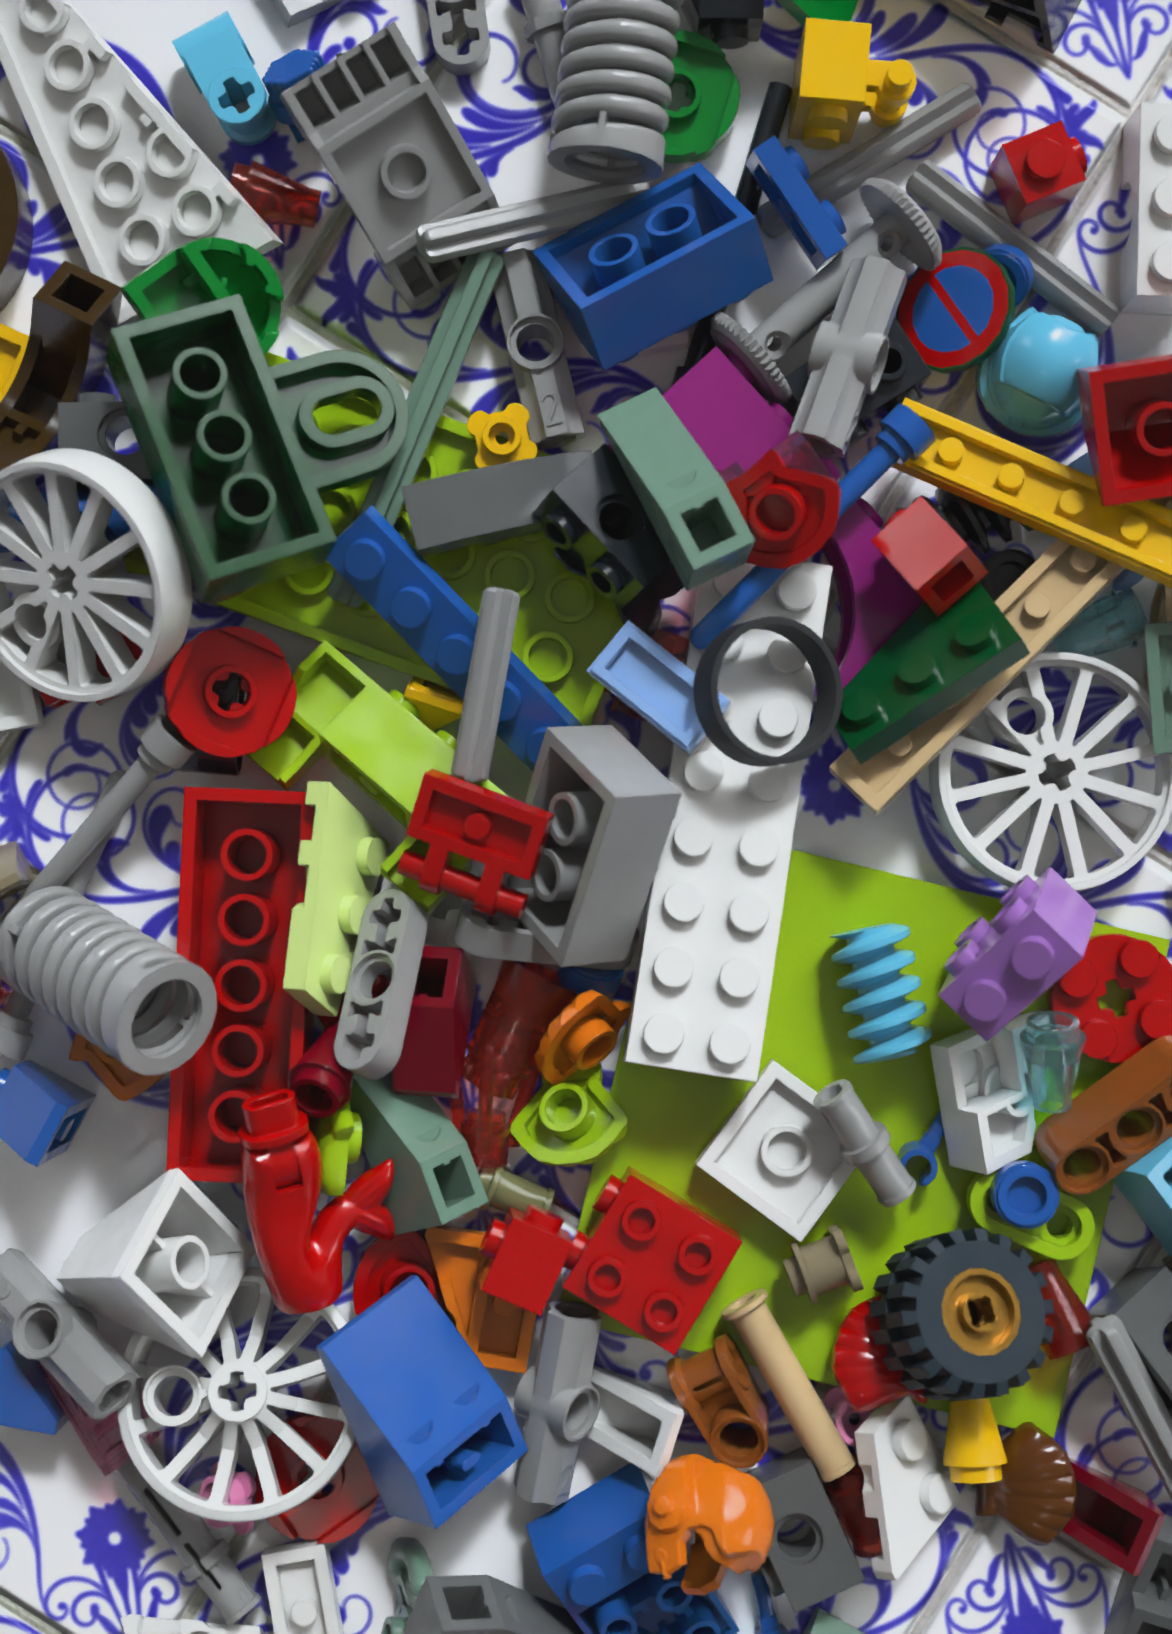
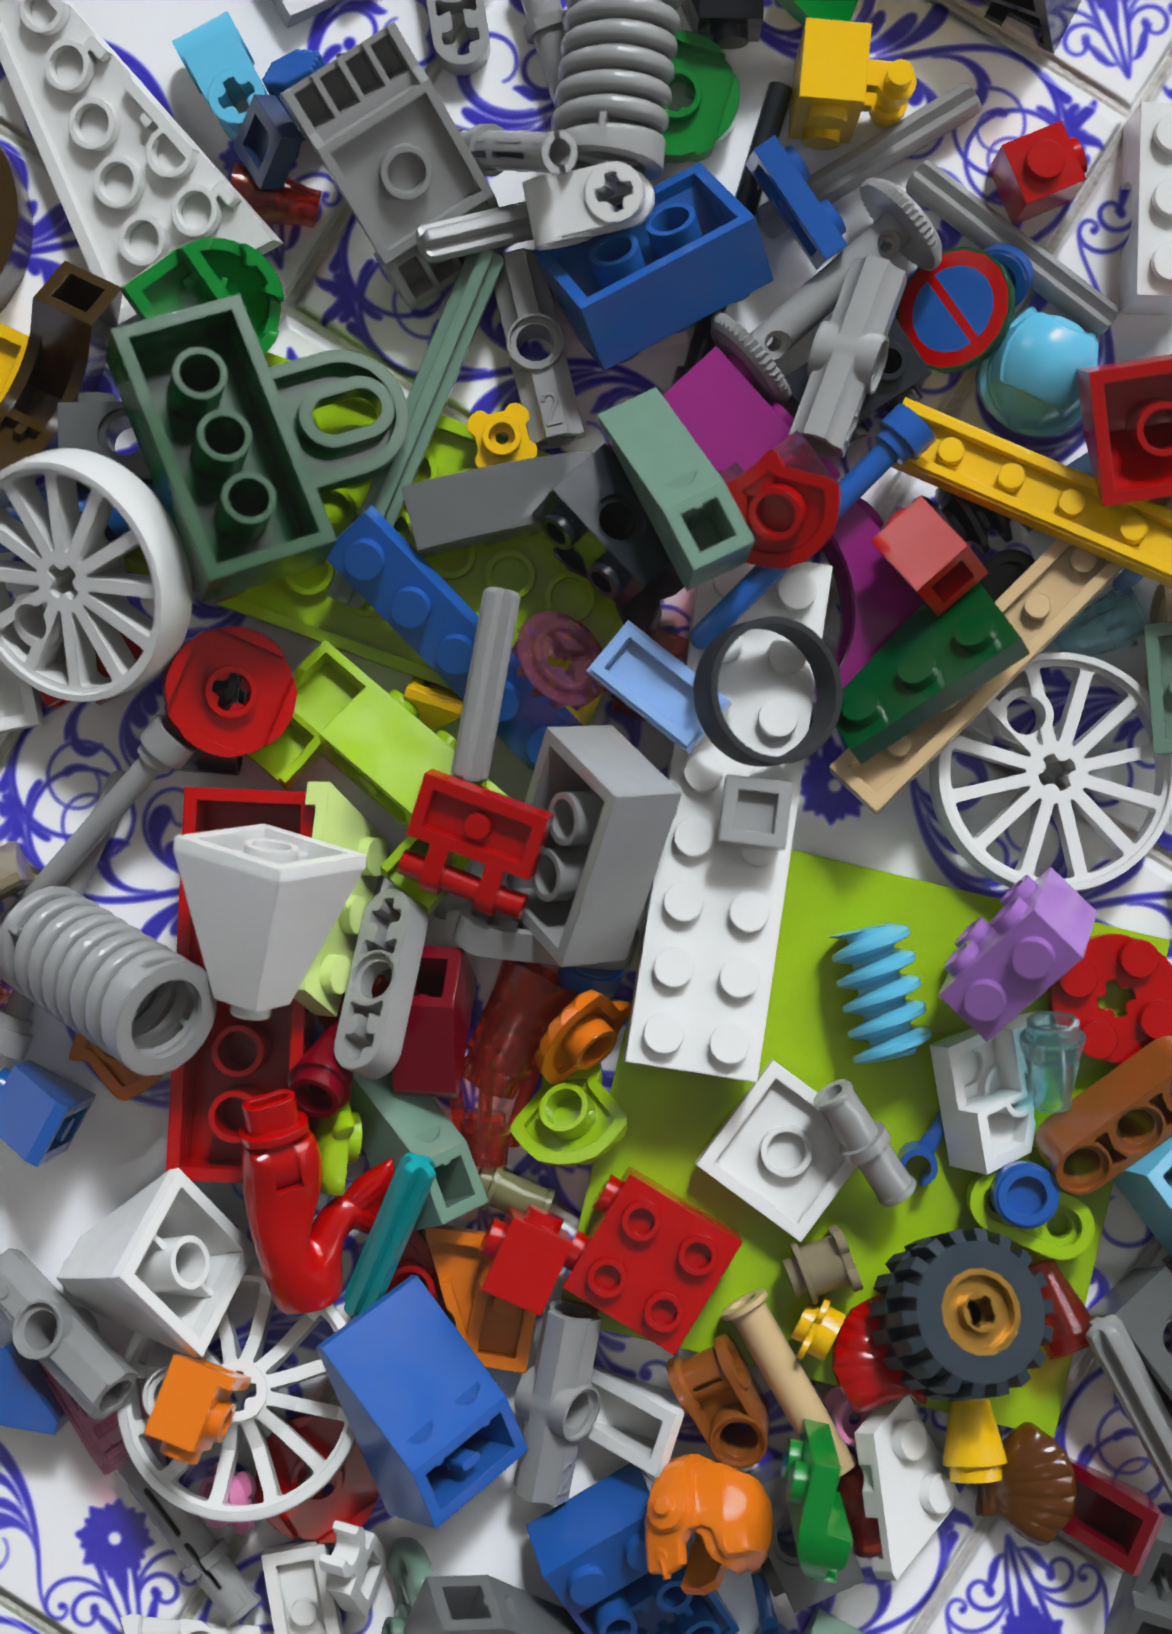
none -> orange brick [143,1354,251,1465]
none -> white slope [173,824,367,1020]
none -> dark blue plate [233,94,304,190]
none -> white plate [319,1520,389,1617]
none -> teal axle [343,1152,436,1317]
none -> light grey pin [457,124,577,176]
none -> clear pink gear [511,611,604,711]
none -> white piece [522,161,655,251]
none -> light grey plate [717,774,793,851]
none -> green slope [781,1418,853,1585]
none -> yellow plate [791,1295,846,1362]

